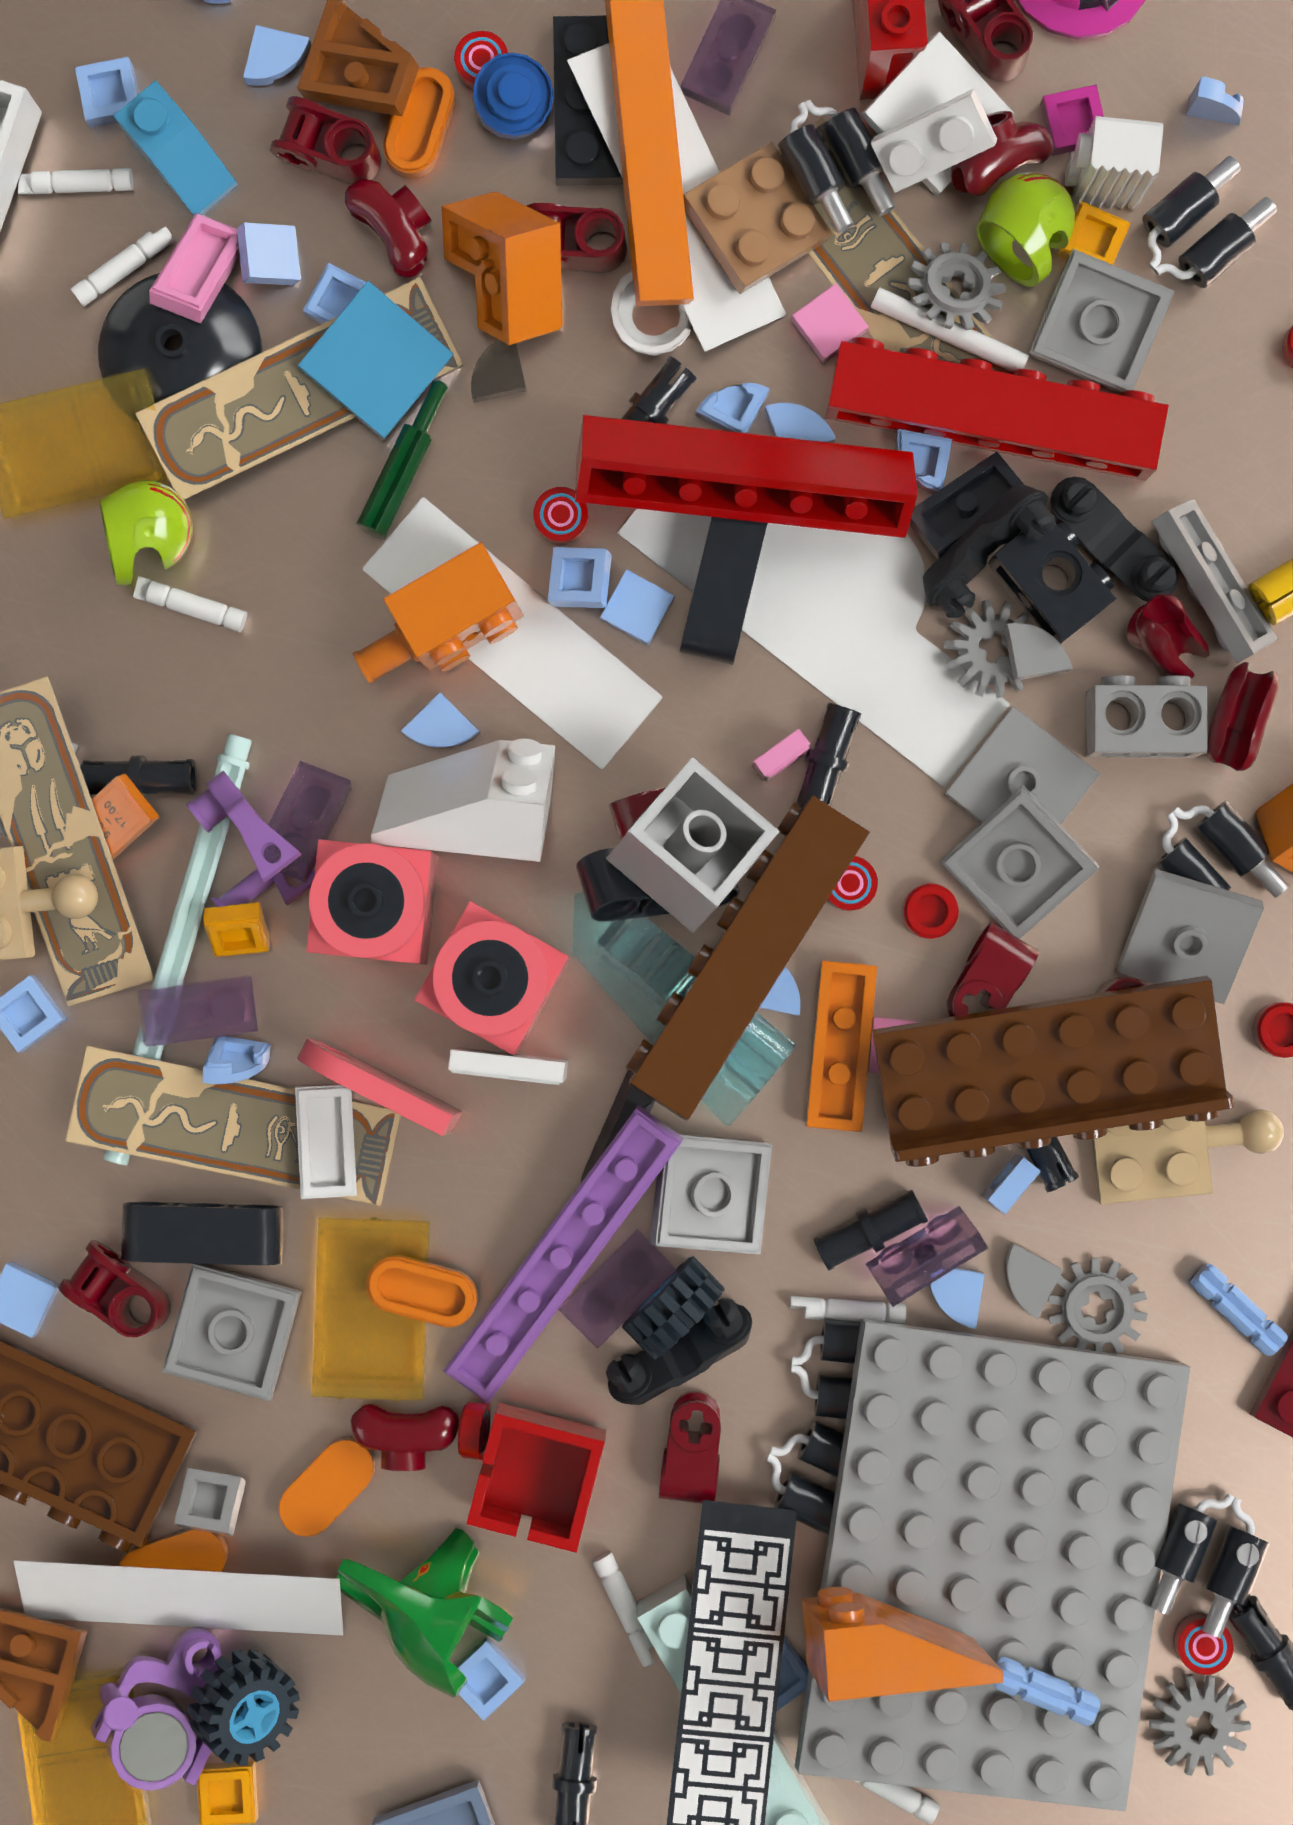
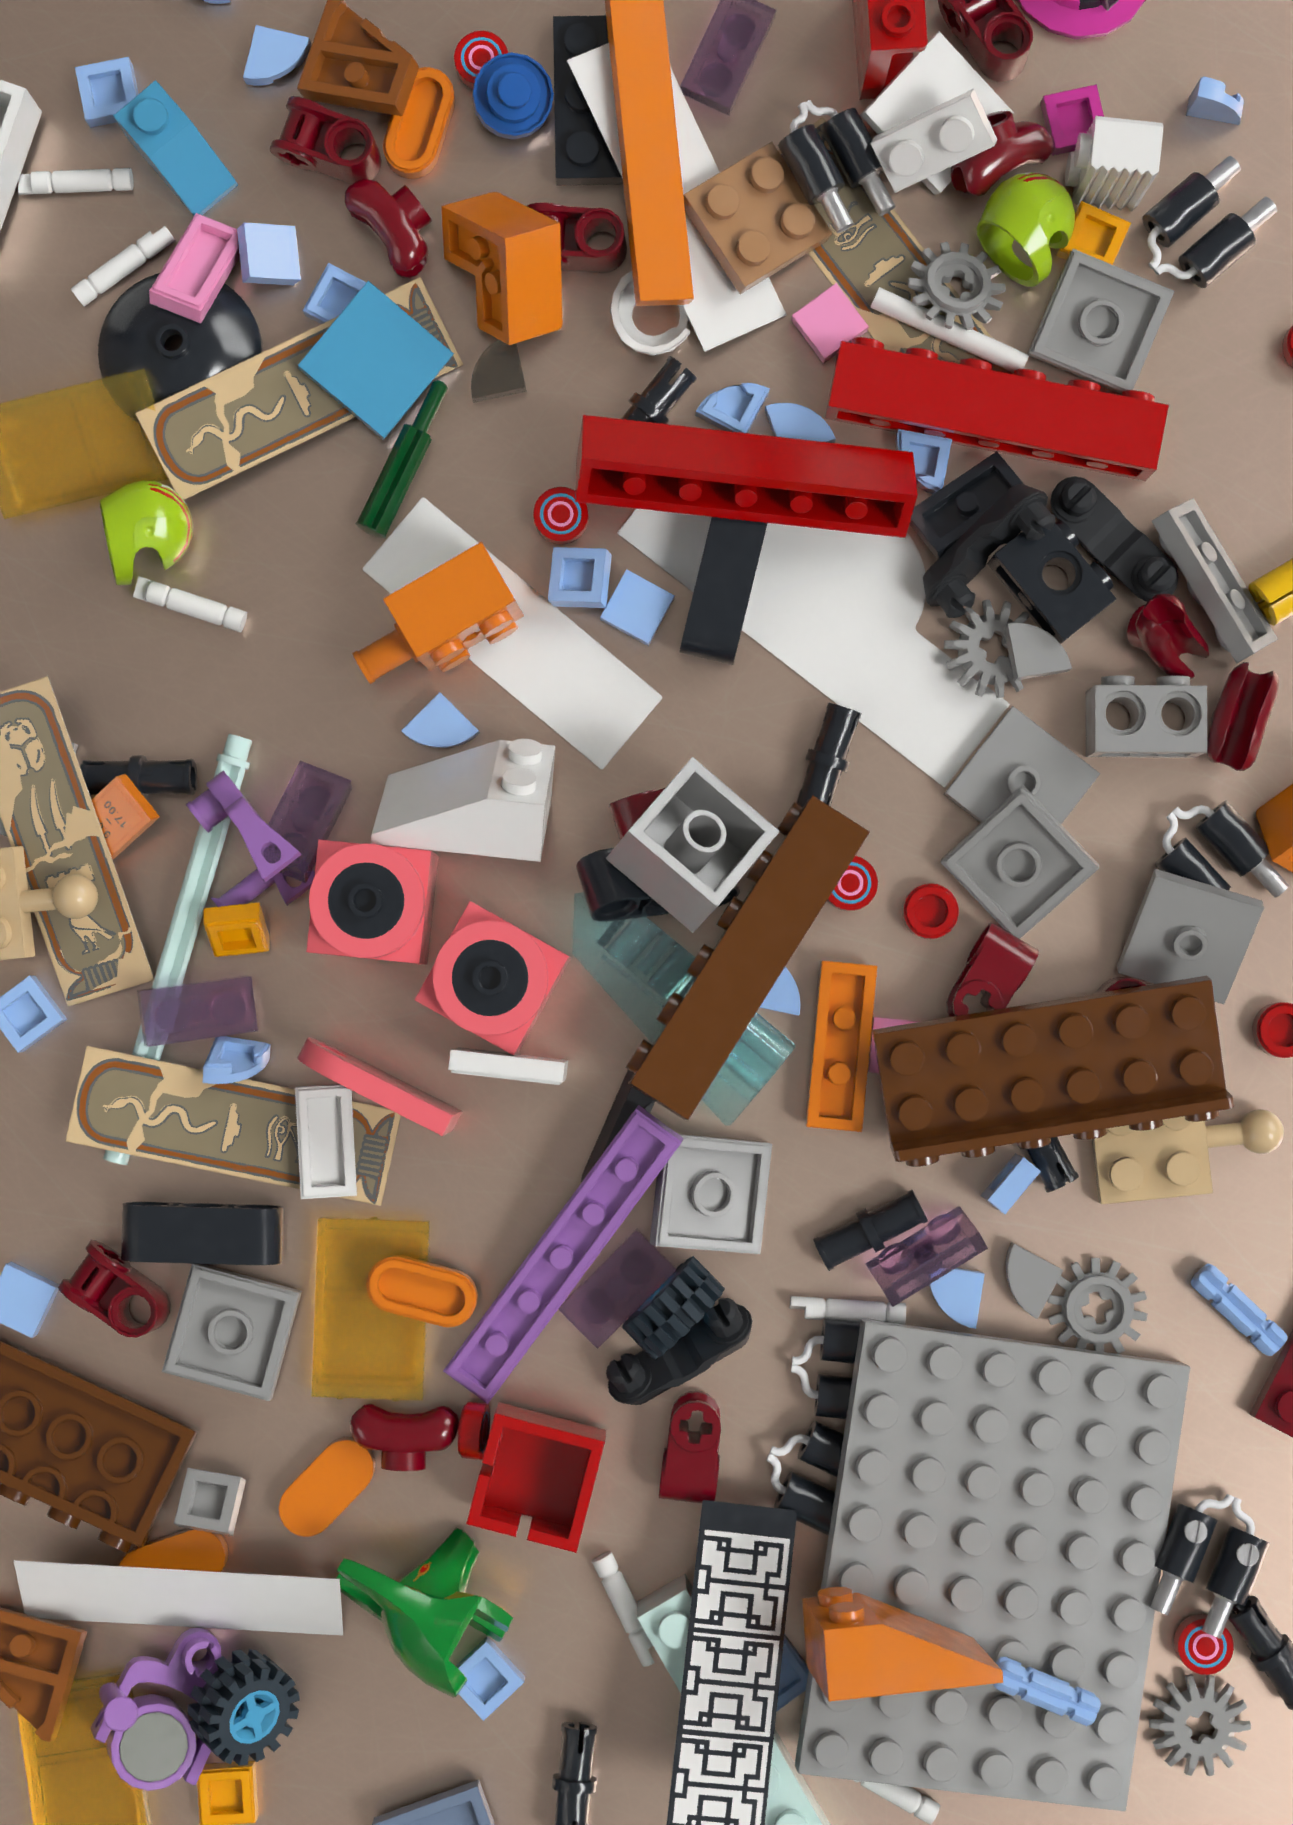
bright pink tile [752,729,810,782] -> none

